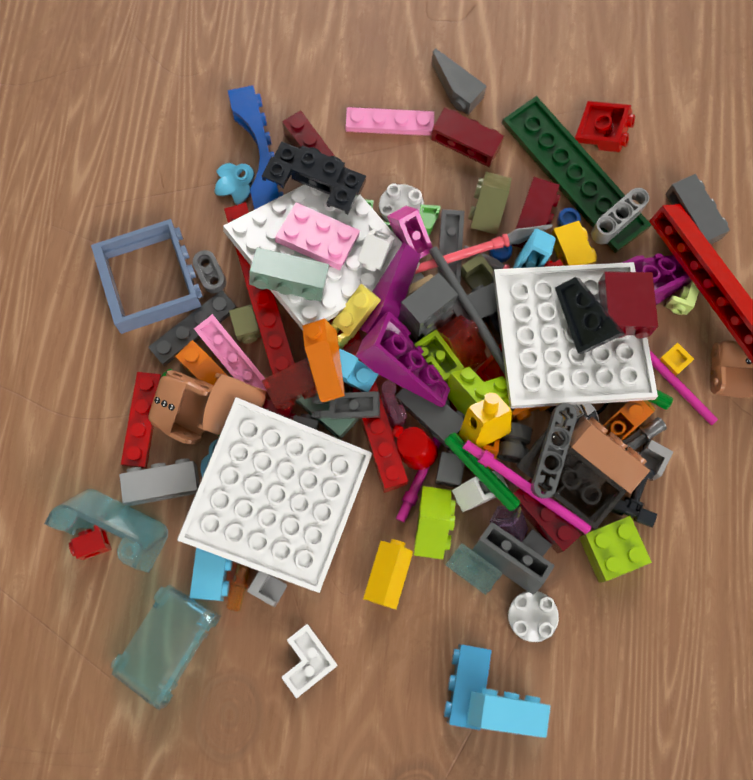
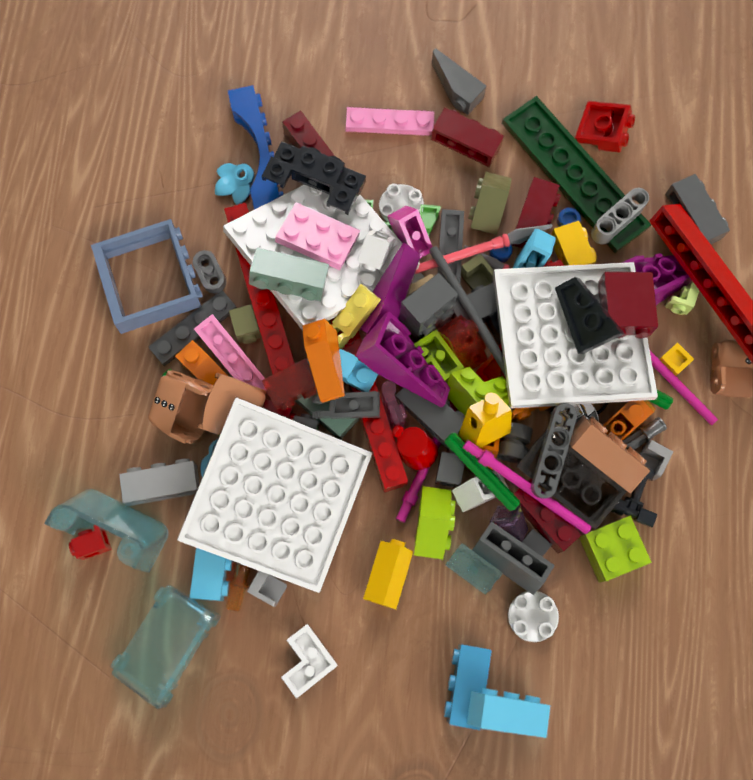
red plate [121,372,162,469] -> none

